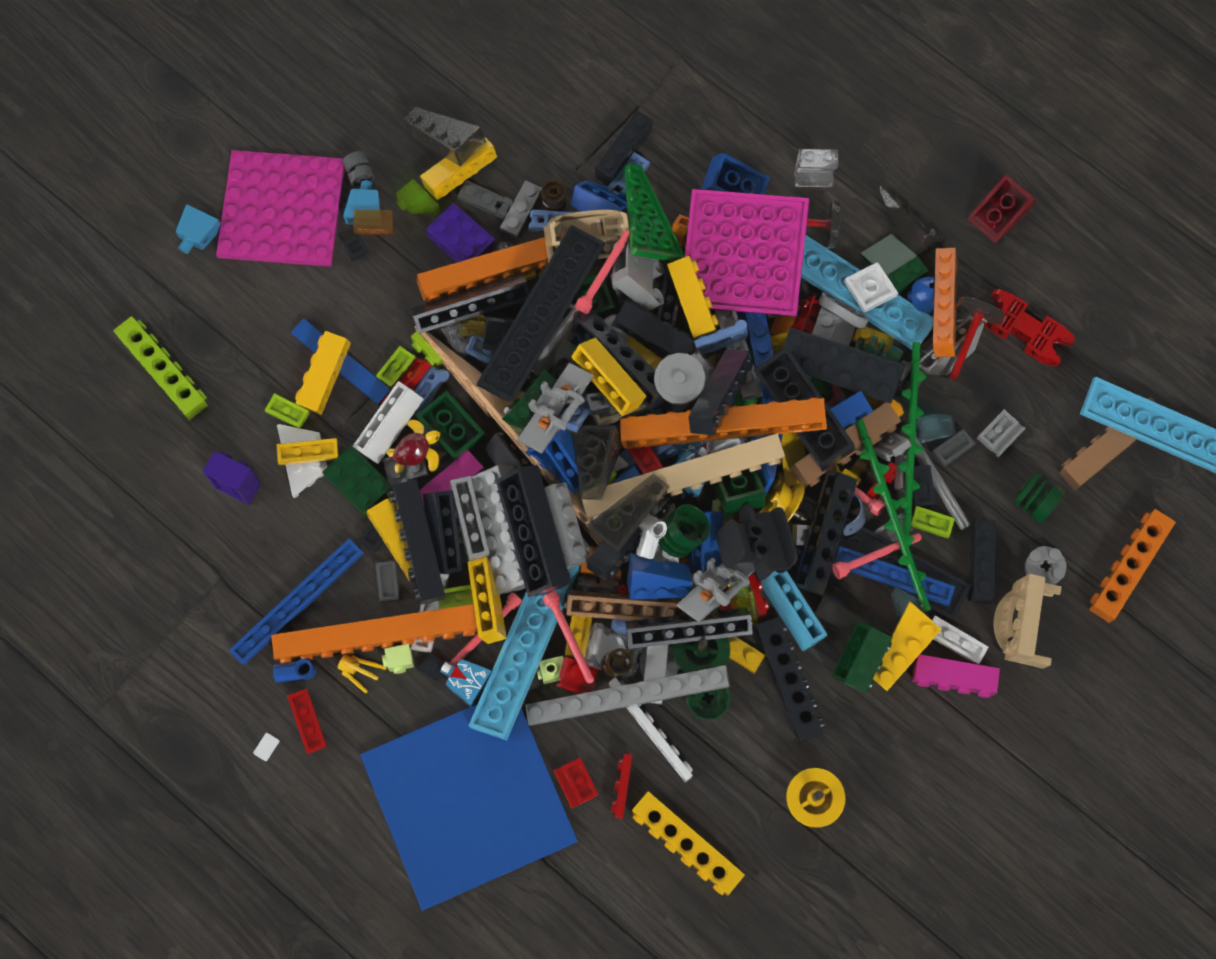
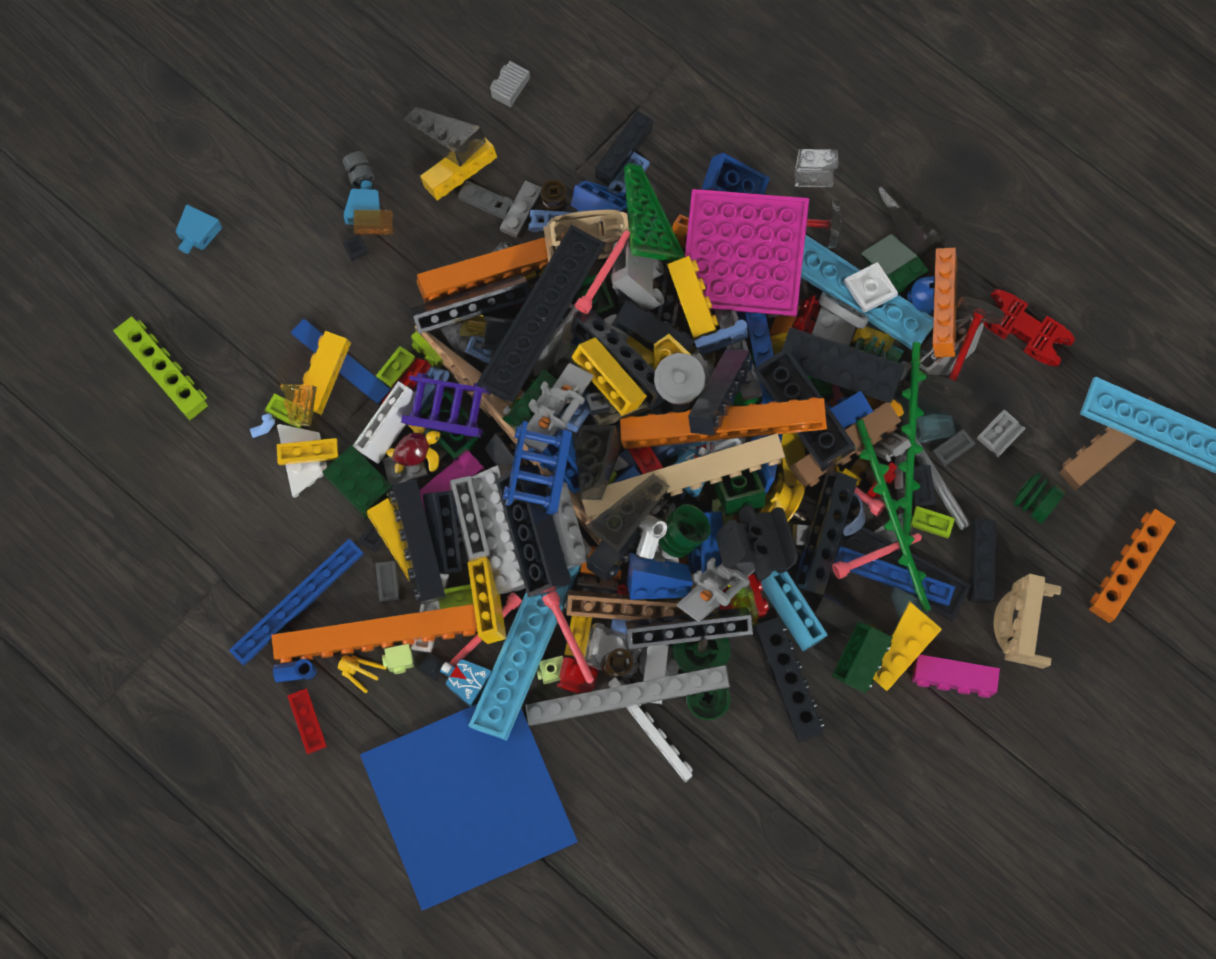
dark purple brick [203,451,261,505] -> none
dark pink plate [216,150,345,267] -> none
white sticker [253,733,280,762] -> none
clear neon green slope [396,179,440,215] -> none
dark purple brick [427,203,496,263] -> none
red plate [553,758,599,809] -> none
red plate [611,754,632,819] -> none
yellow brick [632,791,745,896] -> none
yellow plate [728,637,765,673] -> none
yellow piece [786,768,845,828] -> none
white plate [932,616,989,665] -> none
dark red slope [967,174,1038,243] -> none
light grey plate [1024,546,1066,585] -> none
none -> light blue arm [250,413,275,438]
none -> clear yellow wing [280,384,317,426]
none -> dark purple fence [401,373,491,438]
none -> light grey brick [490,61,530,107]
none -> blue fence [503,421,572,515]
none -> yellow slope [653,334,691,370]

